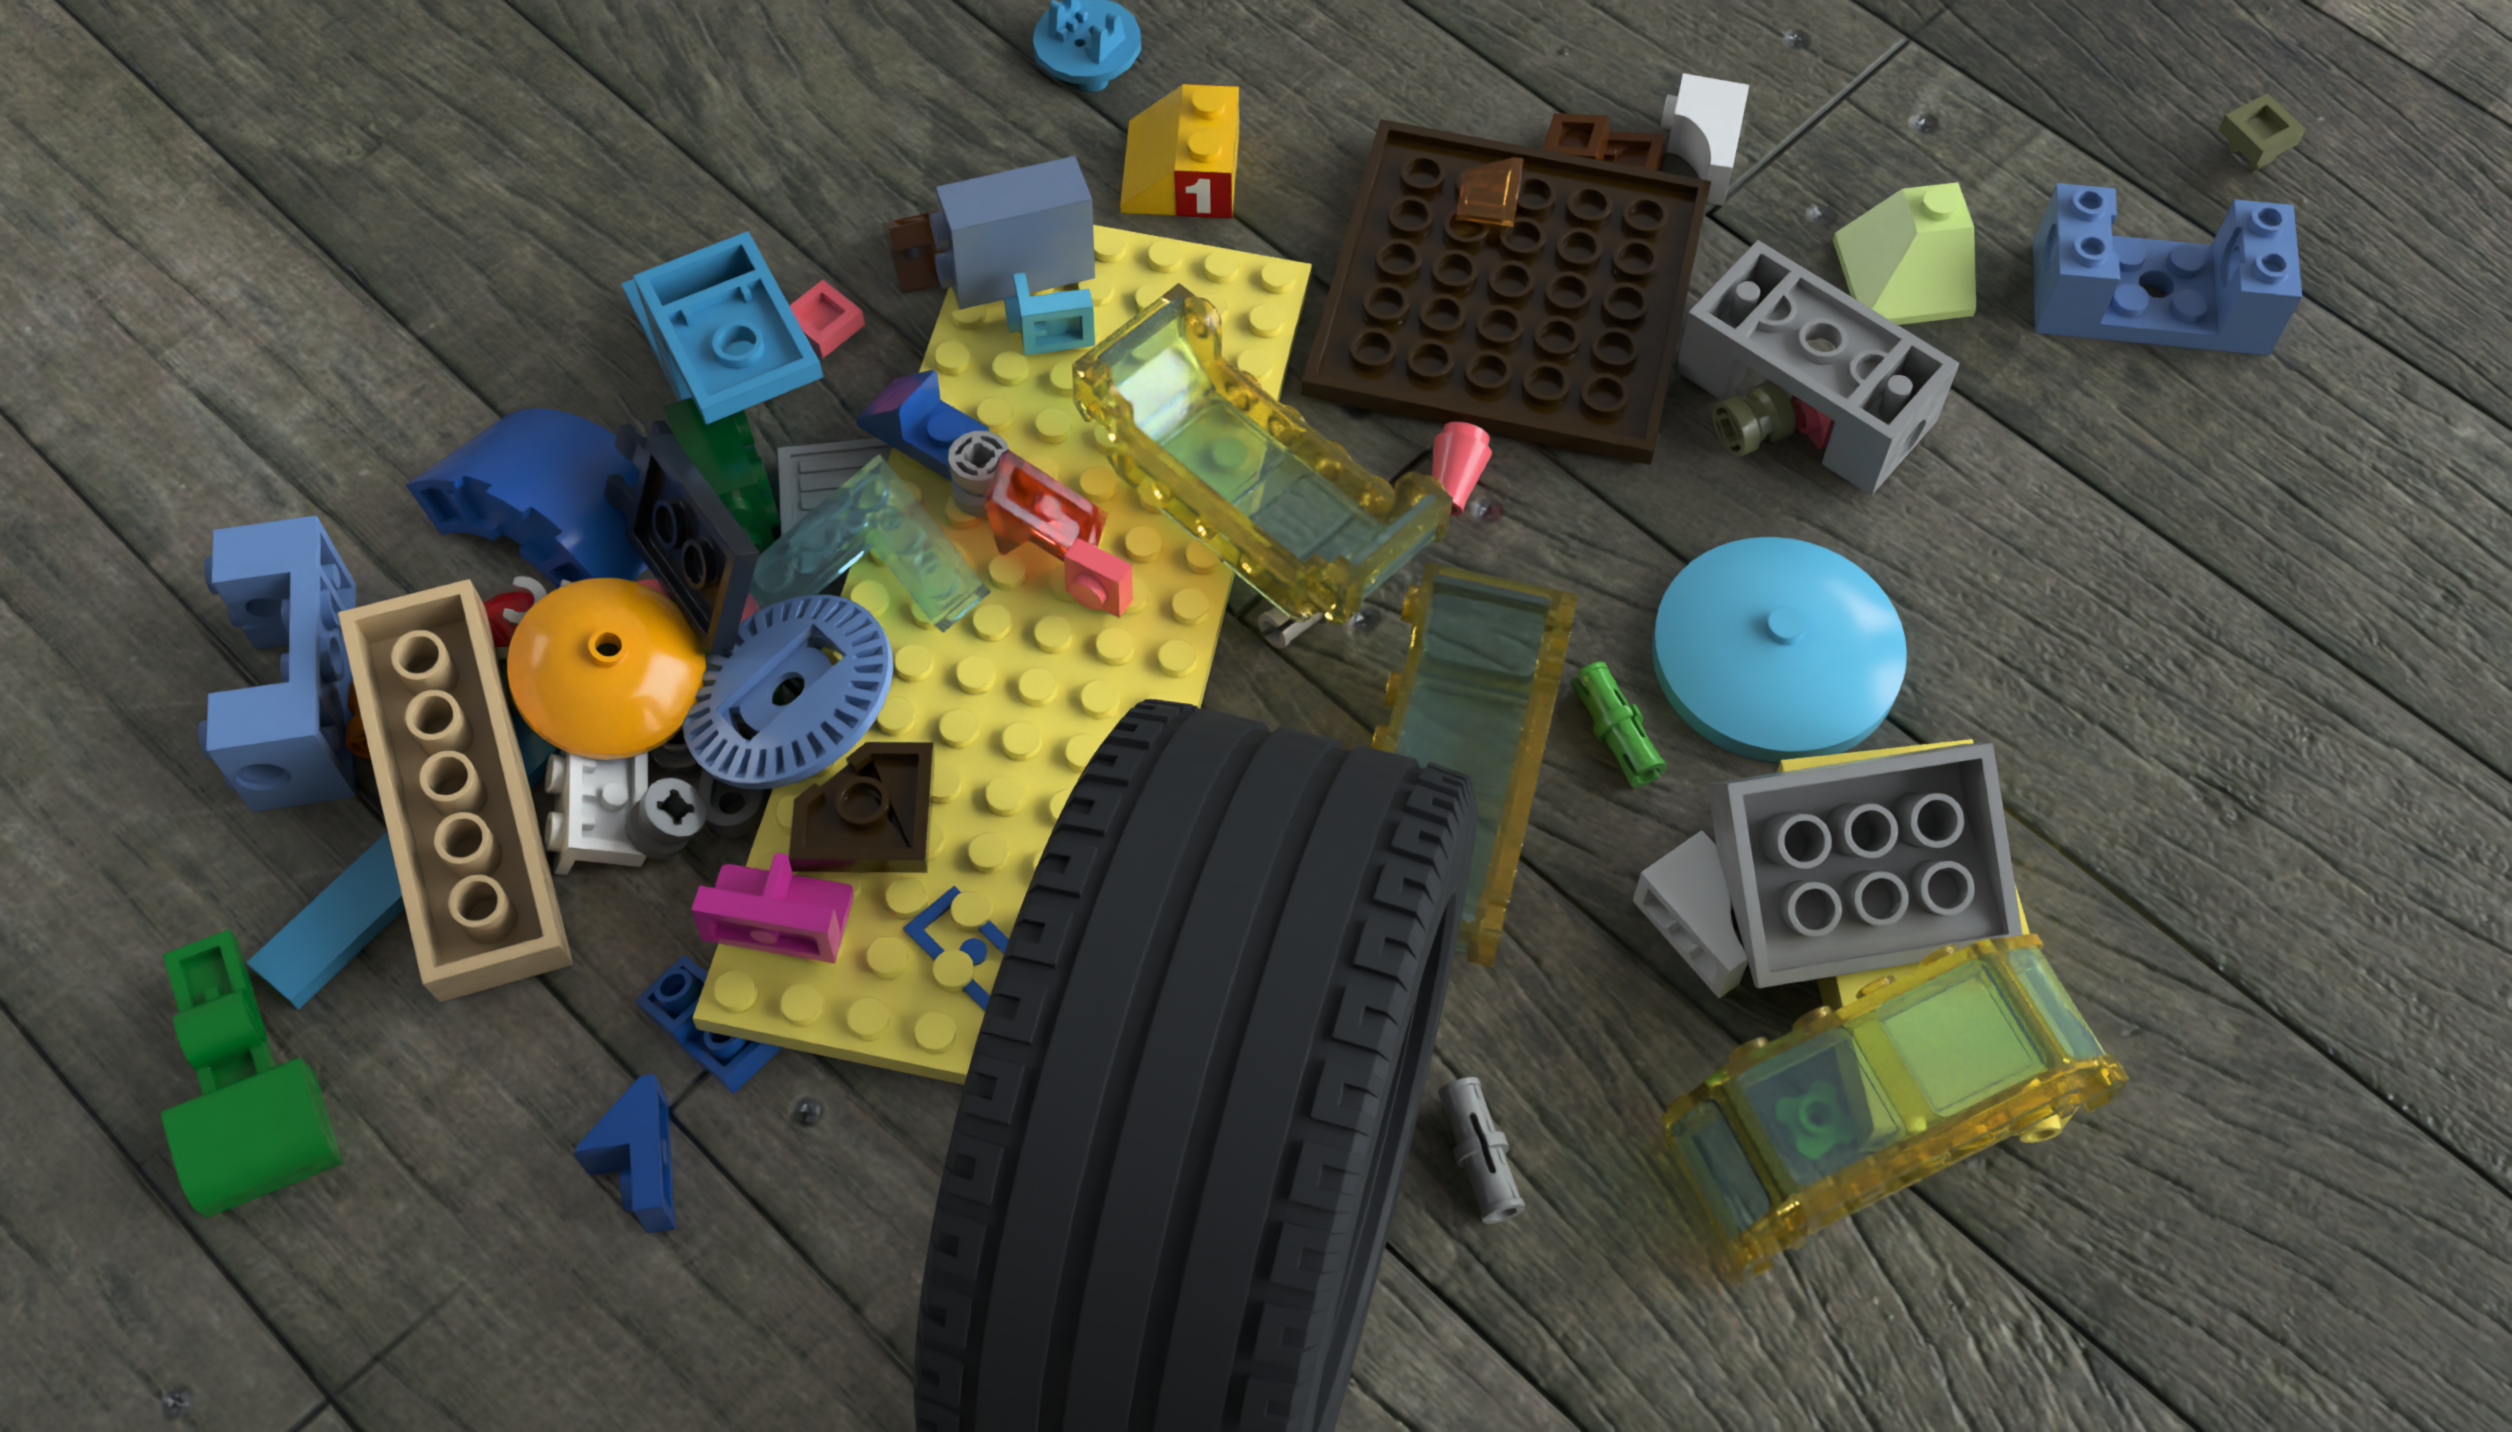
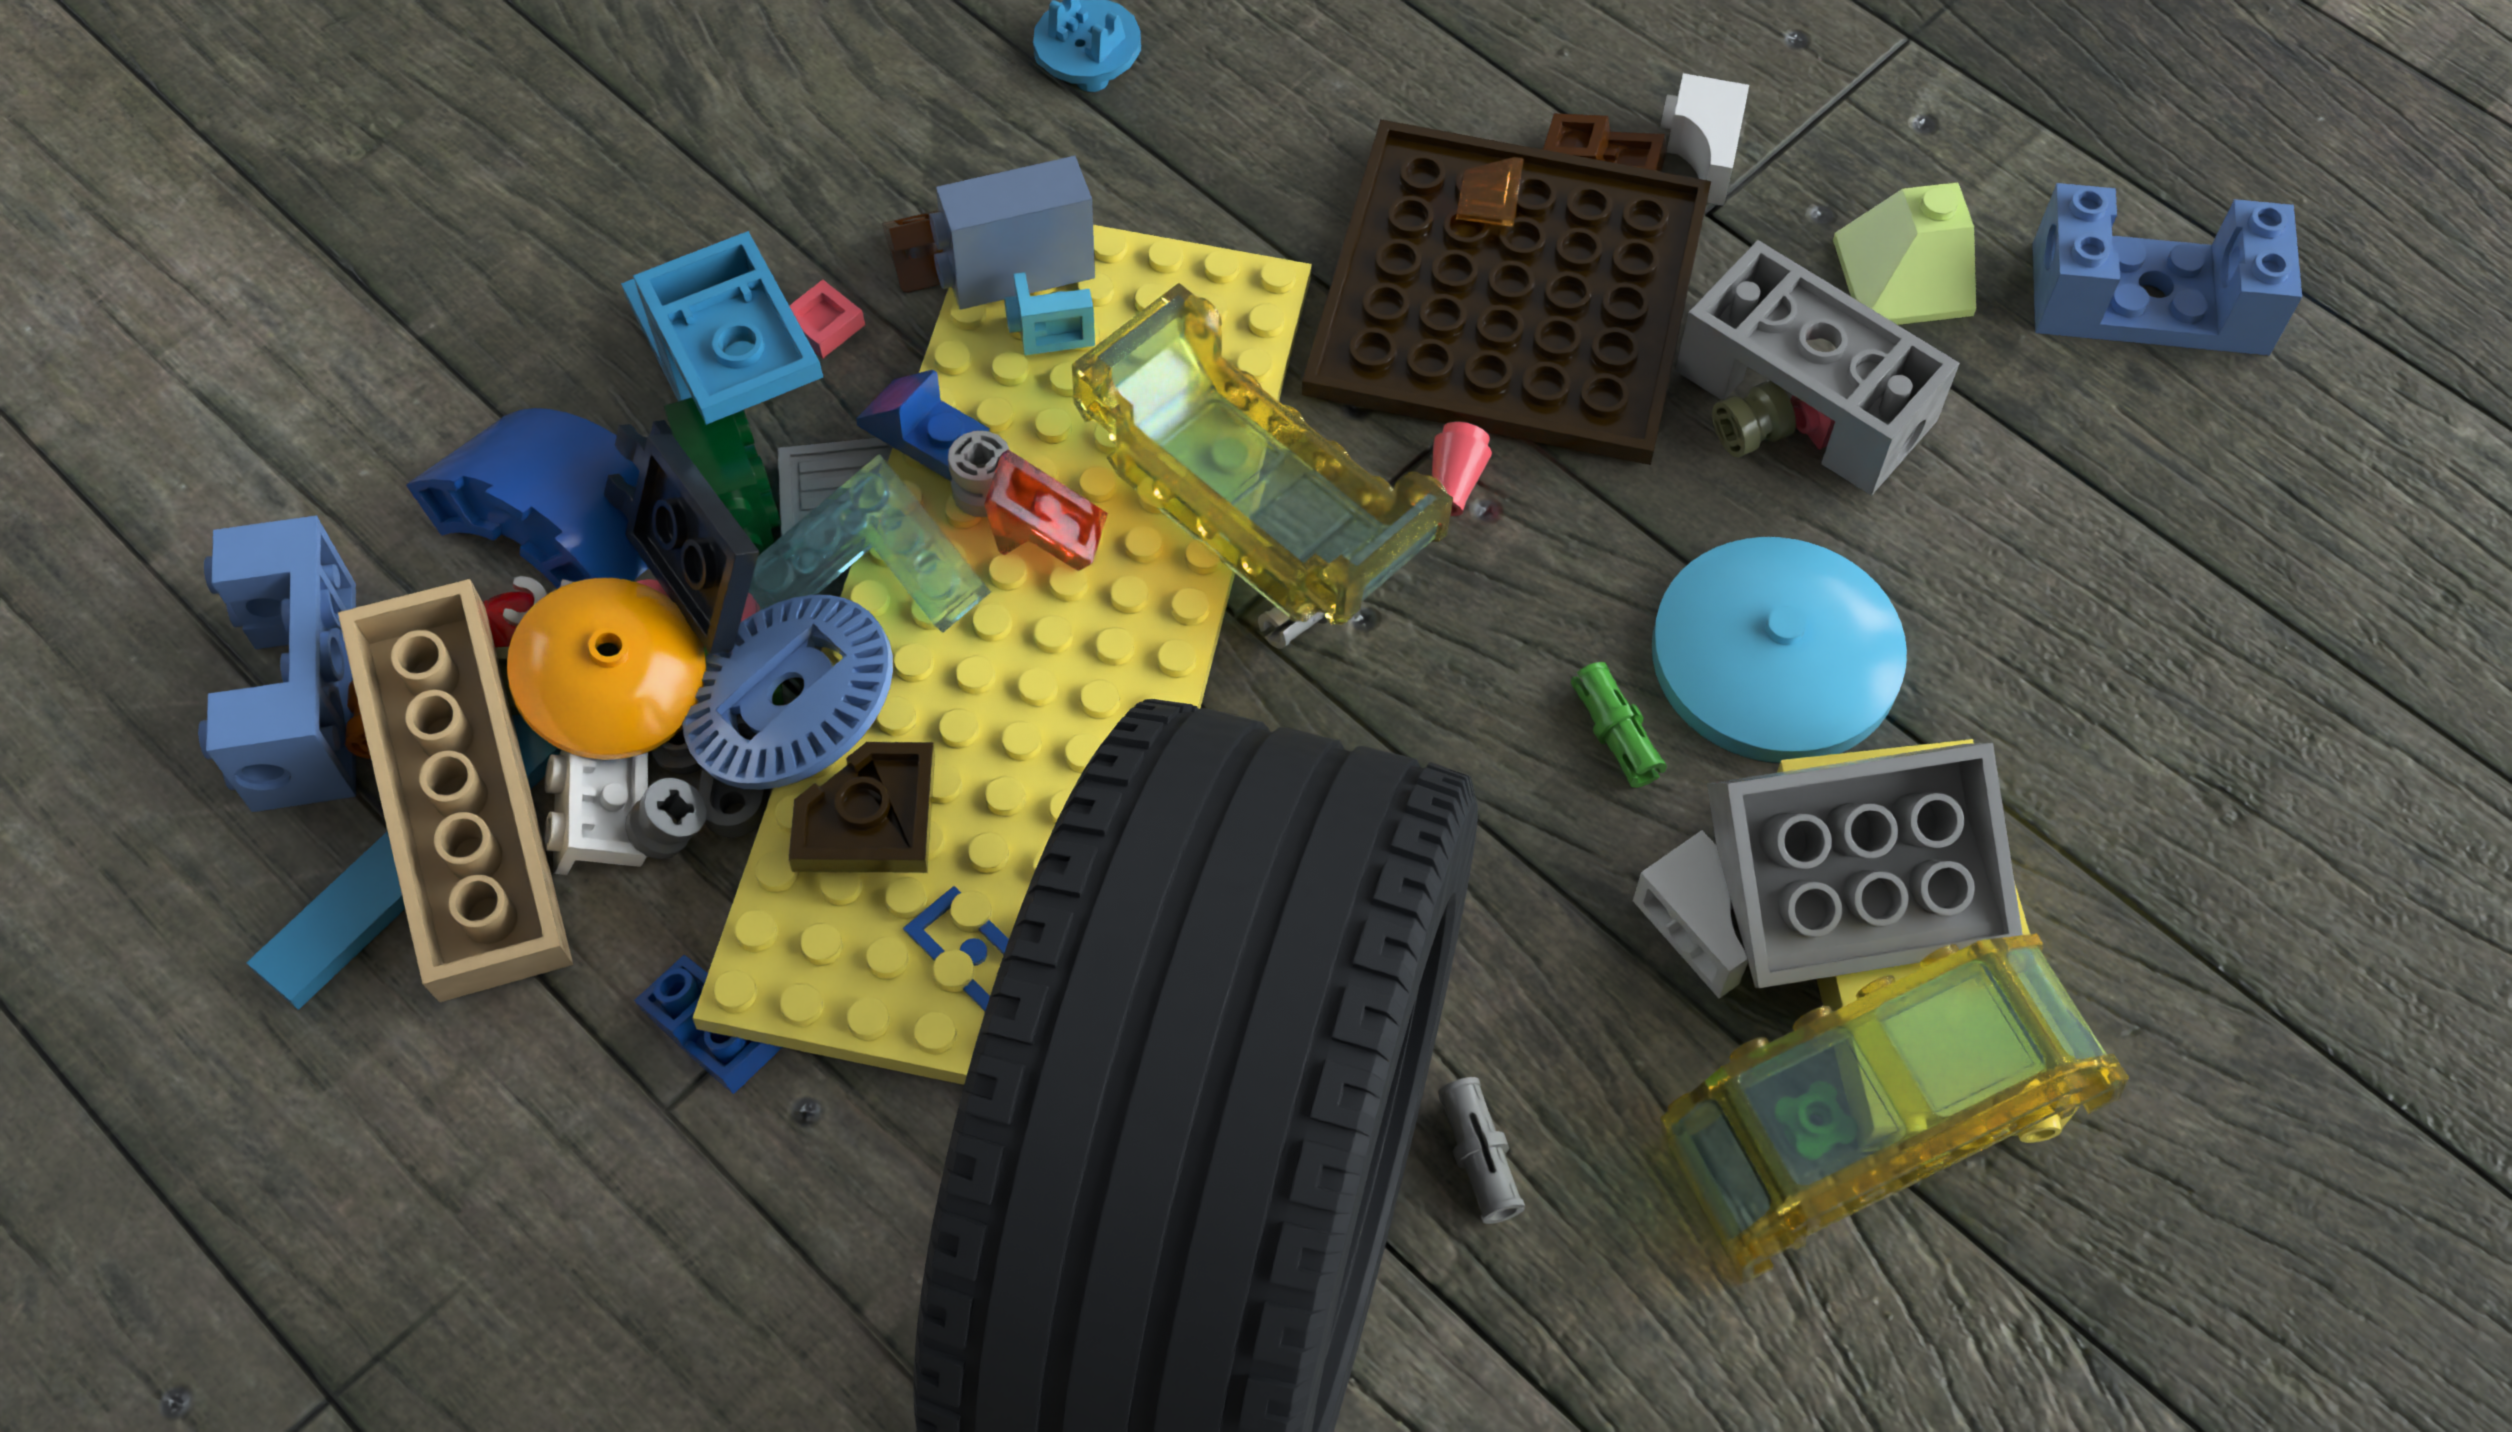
green plate [161,929,343,1218] -> none
blue slope [574,1074,676,1233] -> none
dark pink panel [691,853,854,963] -> none
coral plate [1064,538,1133,618] -> none
yellow slope [1120,84,1239,219] -> none
clear light blue windscreen [1371,562,1579,967] -> none
olive tile [2218,93,2306,172] -> none

